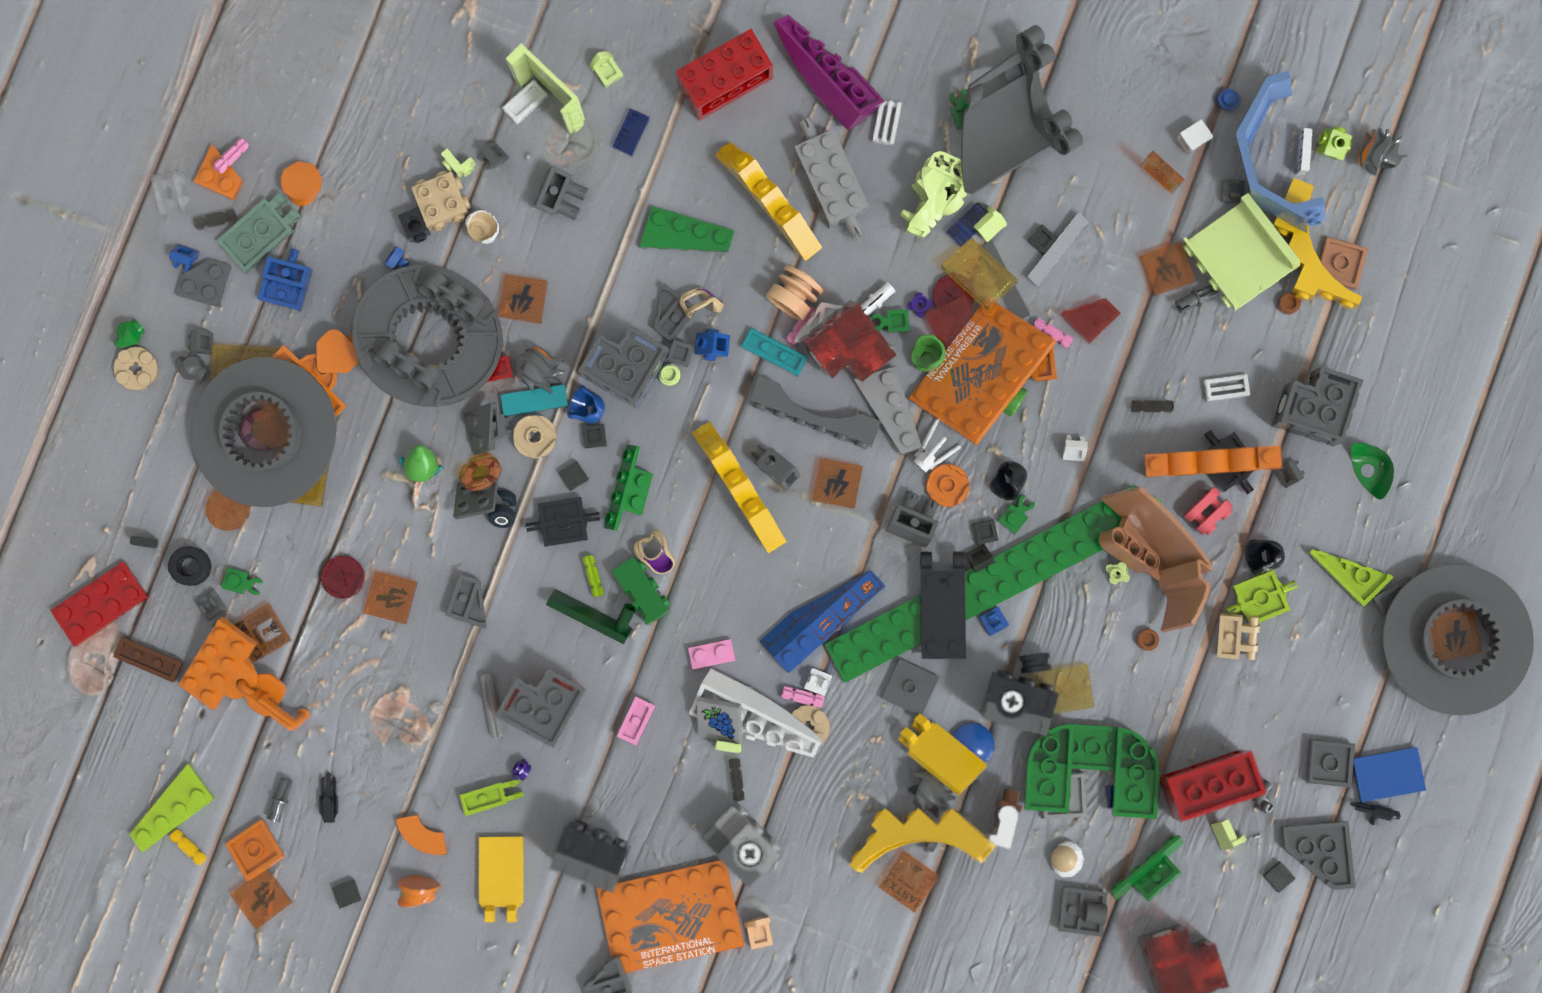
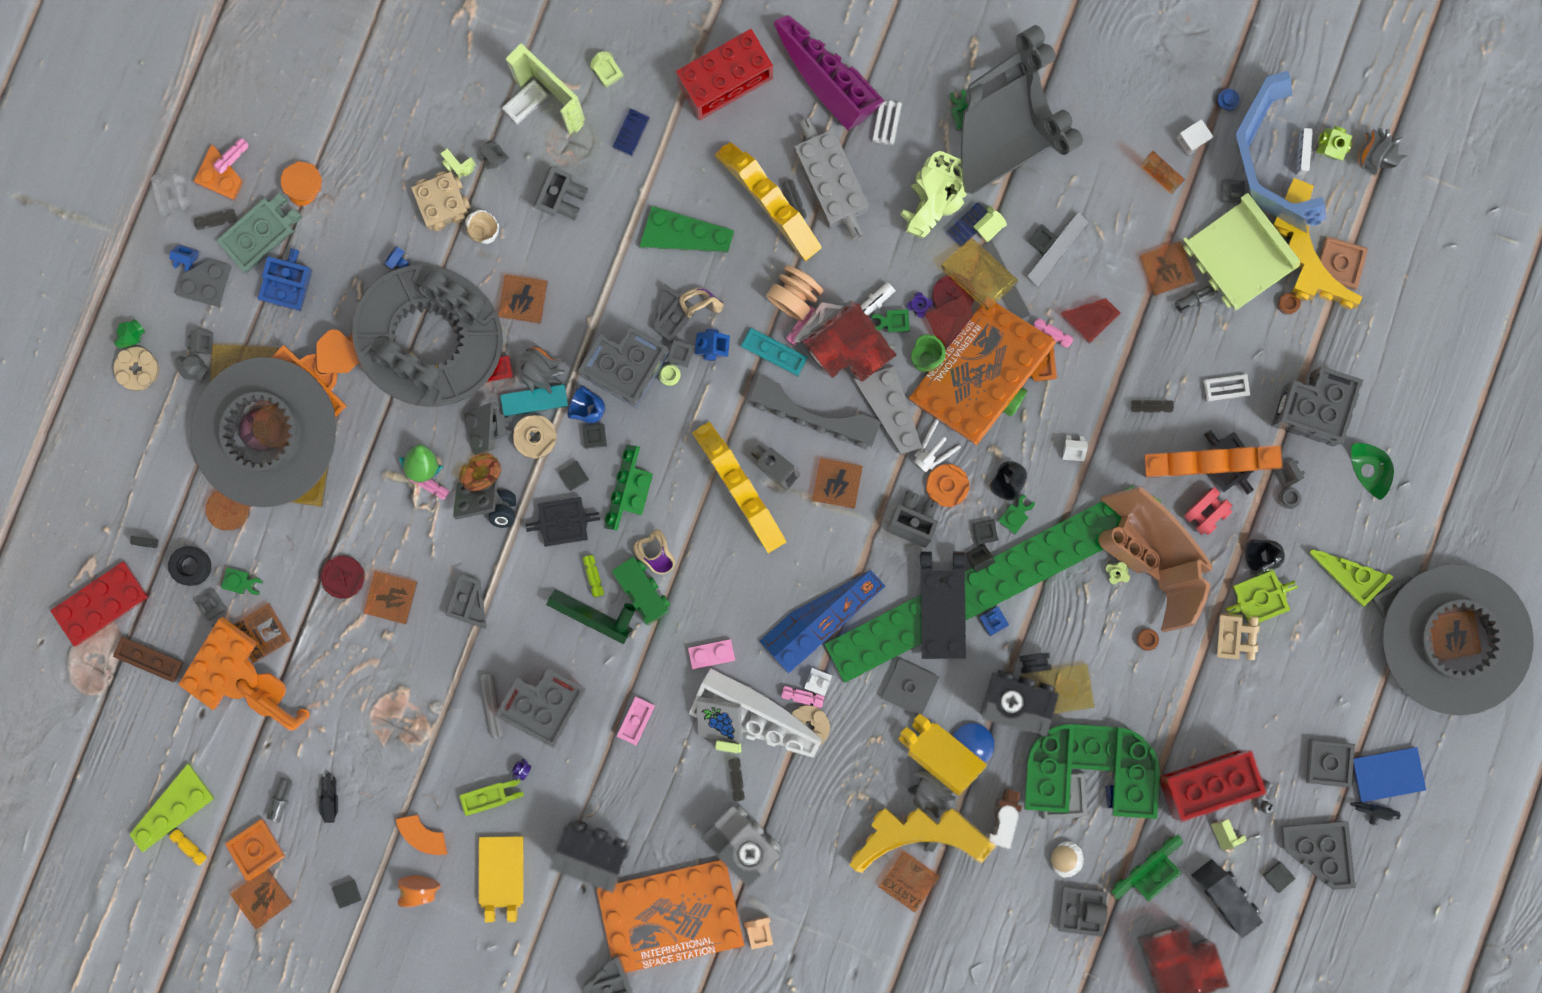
black brick [398,207,431,243] -> none
none -> bright pink axle [408,478,449,500]
none -> dark grey axle [783,179,807,219]
none -> black wedge [1191,859,1263,939]
none -> dark grey plate [1278,487,1301,509]

